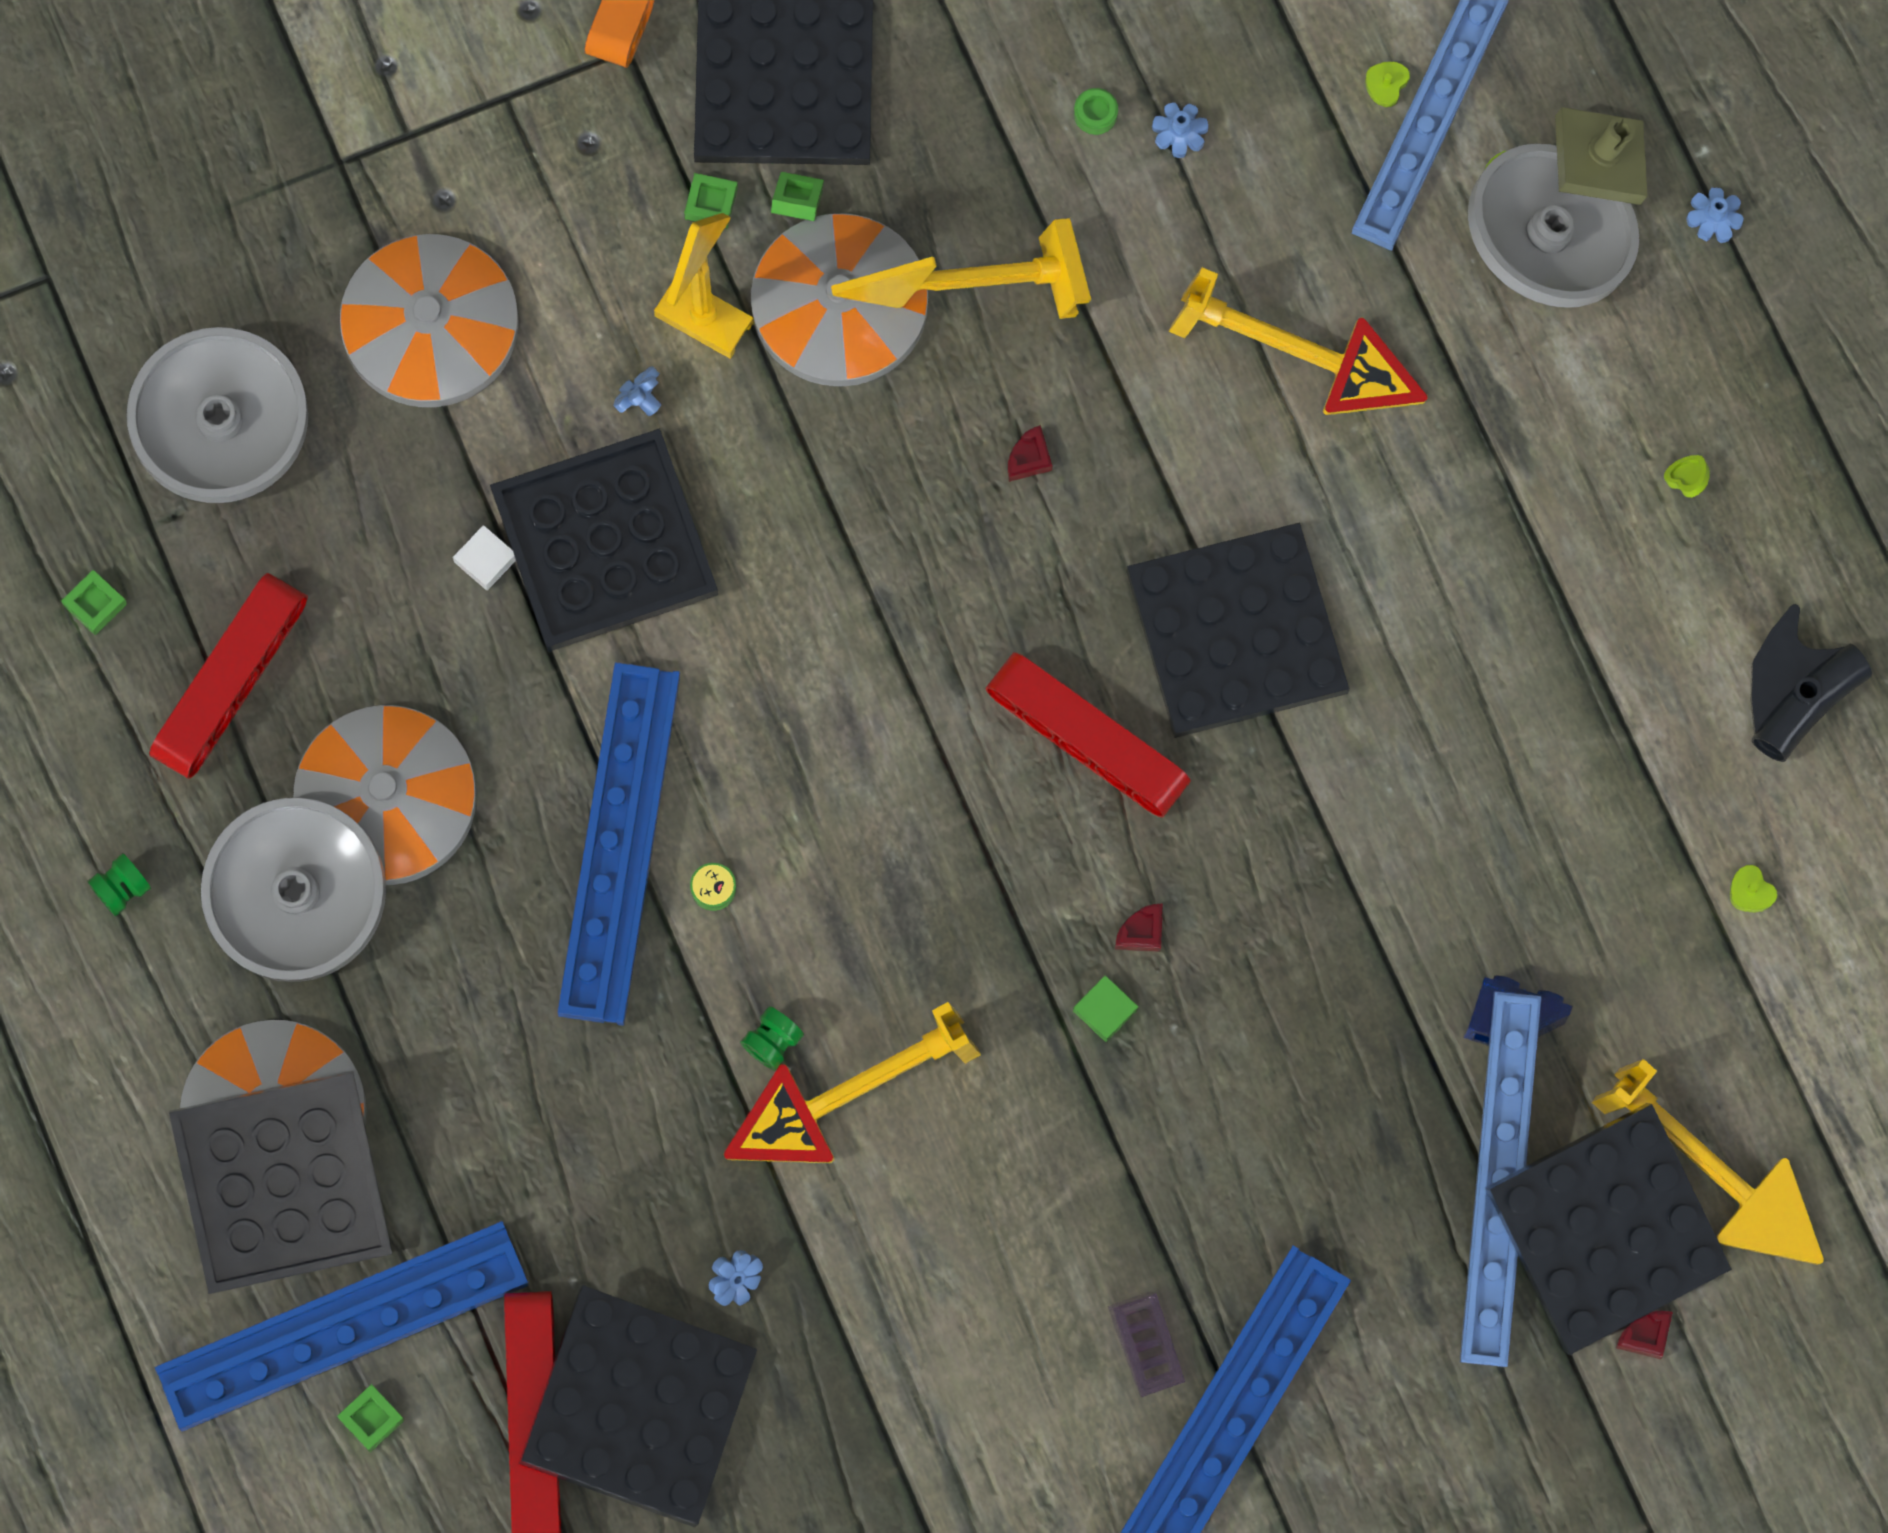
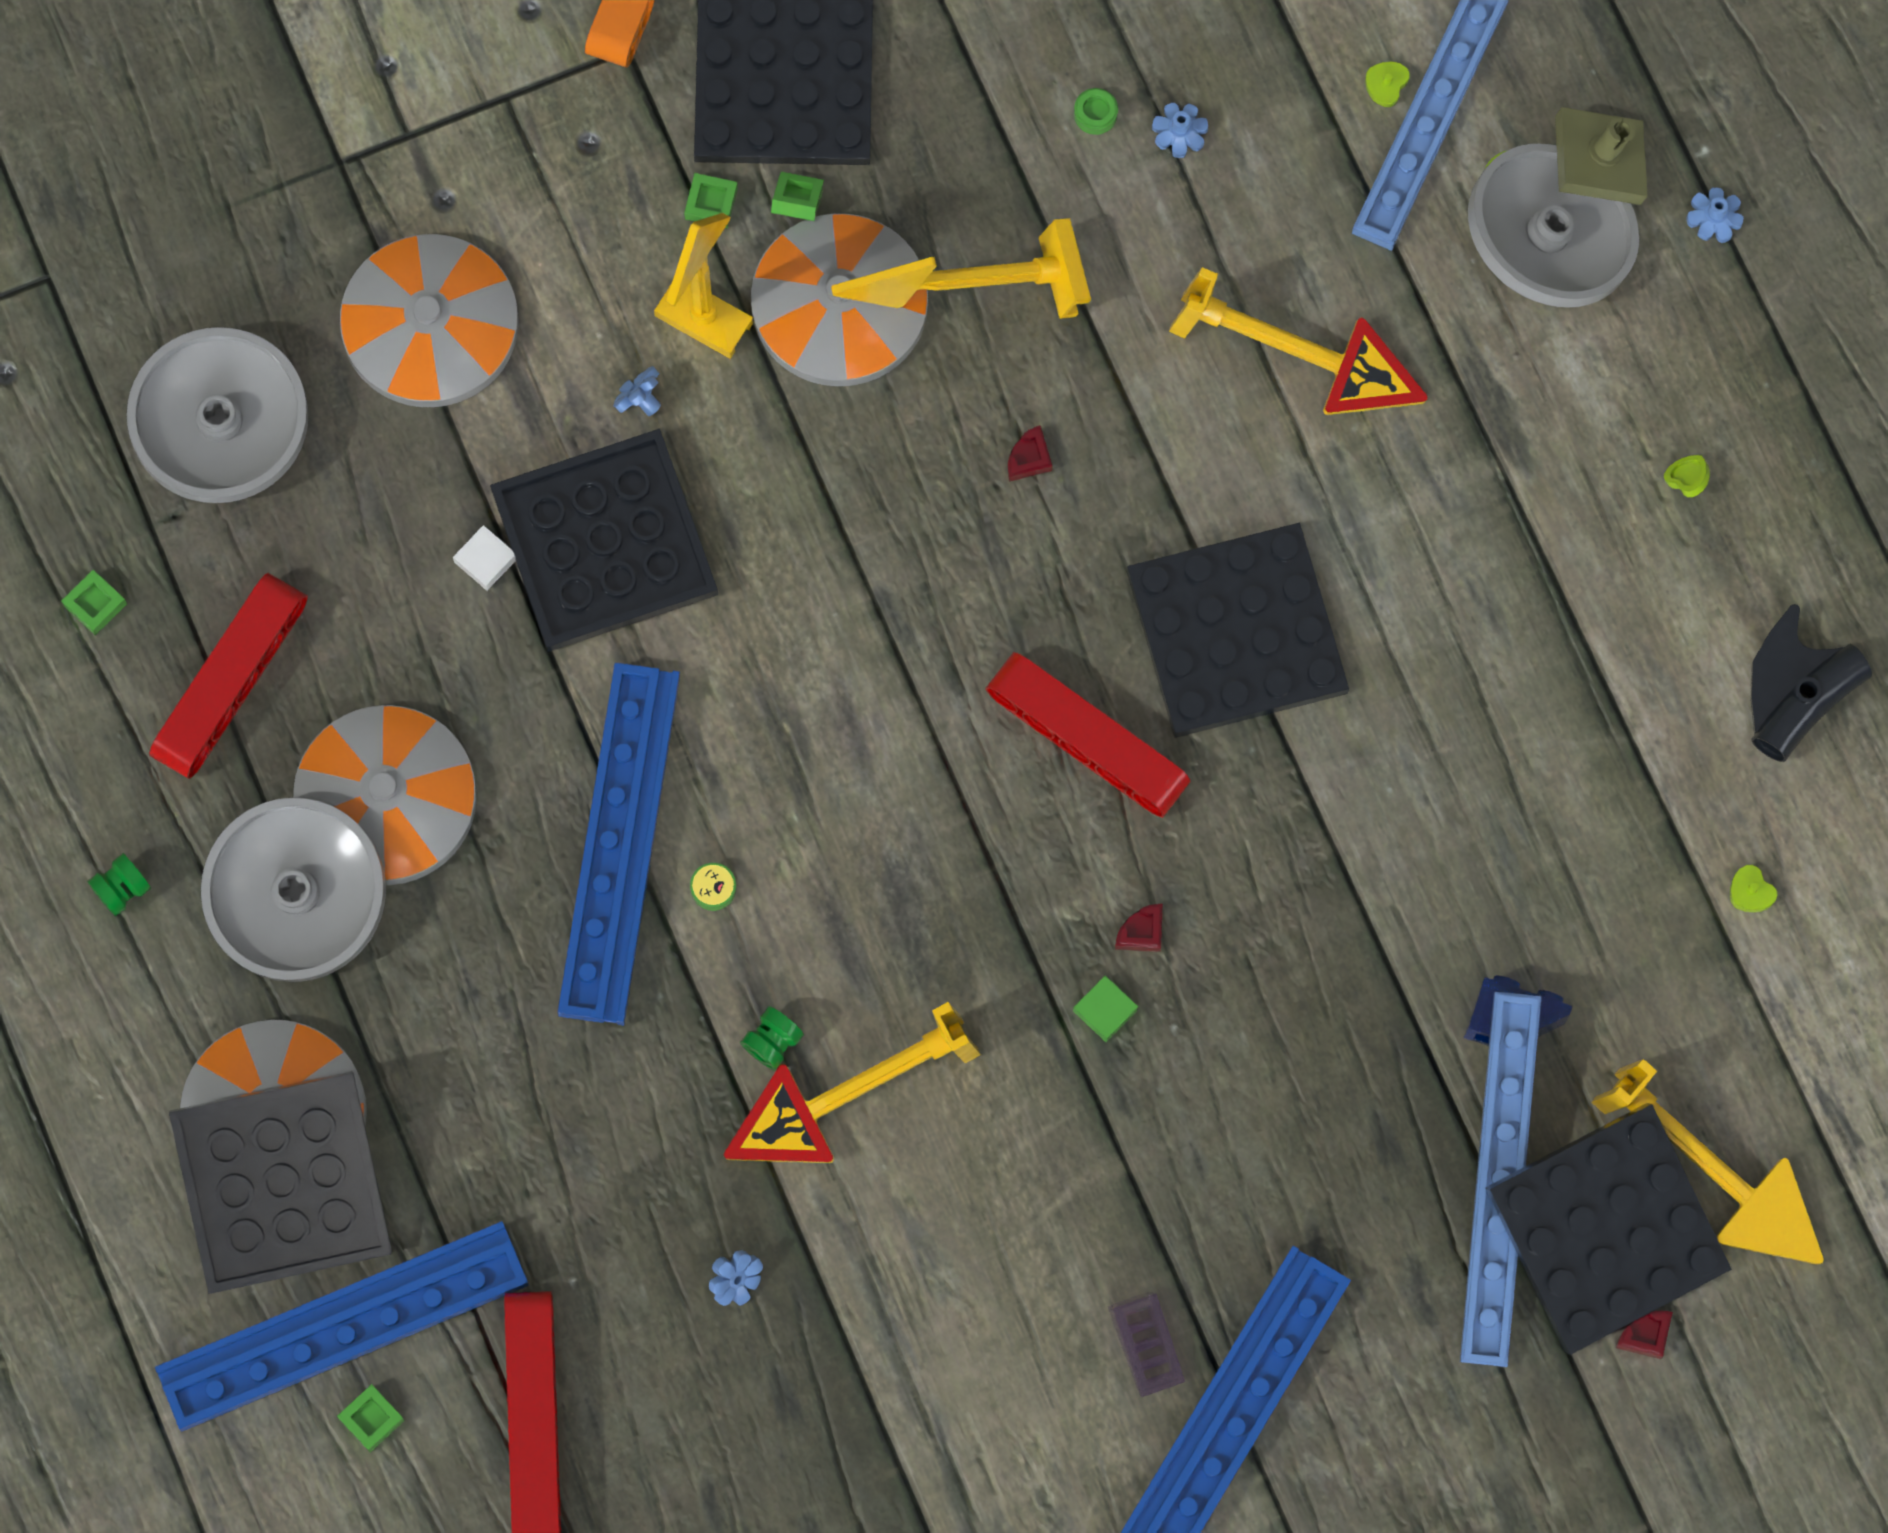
black plate [519,1285,757,1527] -> none

